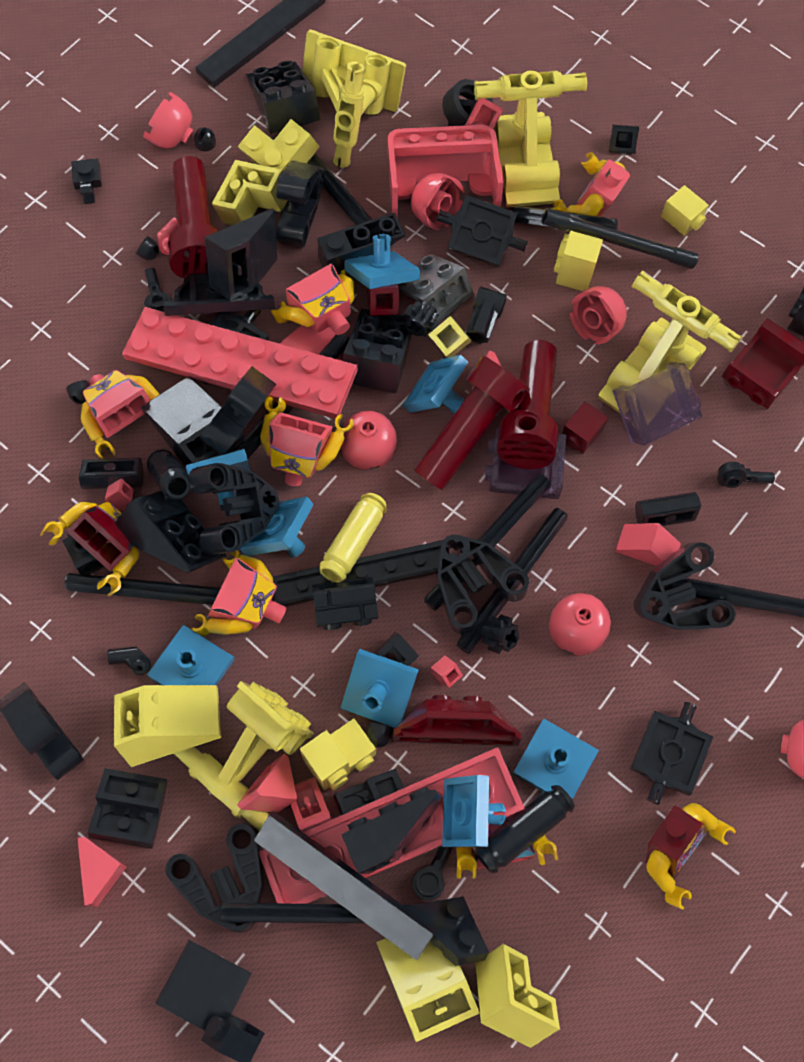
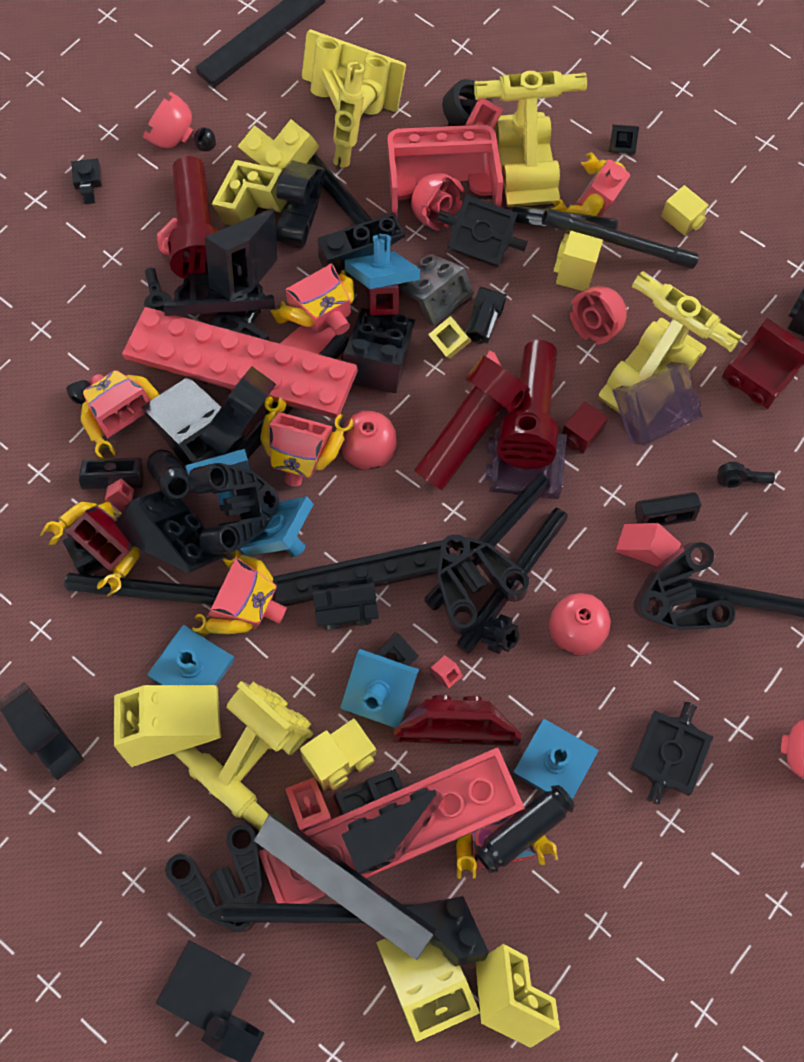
coral slope [77,837,127,908] -> none
black slope [87,768,168,849] -> none
black arm [107,646,151,675] -> none
black hinge [135,236,159,260] -> none
coral slope [237,753,297,813] -> none
black slope [246,61,321,134] -> none
light yellow axle [320,493,387,583] -> none
black hinge [366,722,393,747] -> none
dark azure tile [402,355,468,413] -> none
black gear [403,301,439,337] -> none
black plate [412,846,453,901] -> none
dark azure tile [442,775,506,847] -> none
torso [645,803,736,909] -> none

